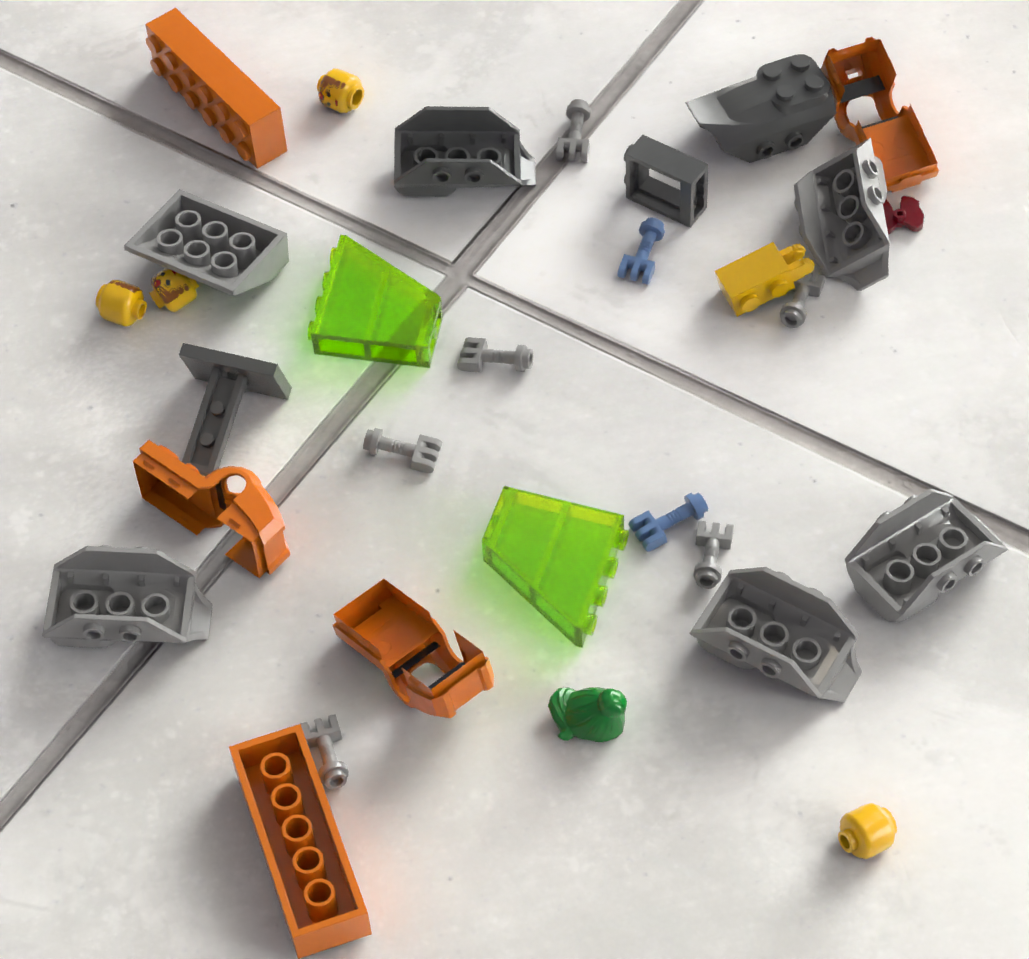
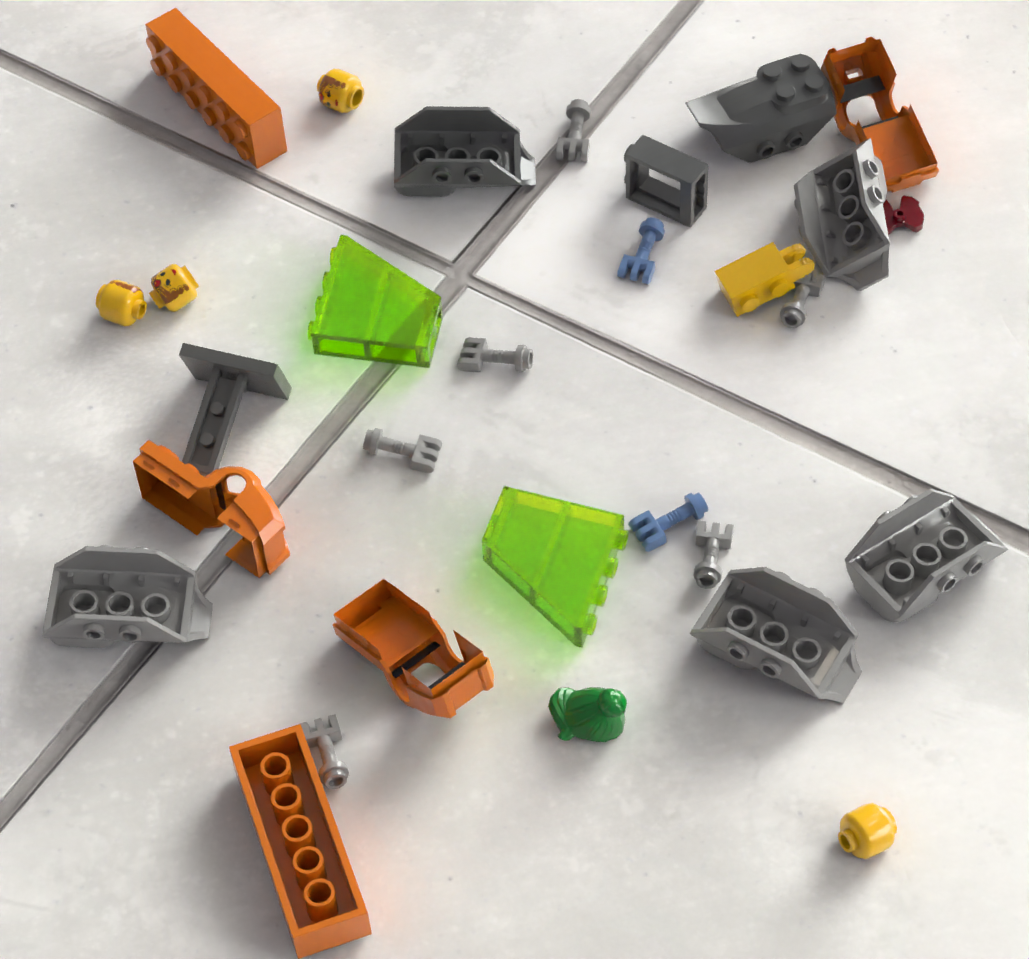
light grey slope [124,189,289,296] -> none

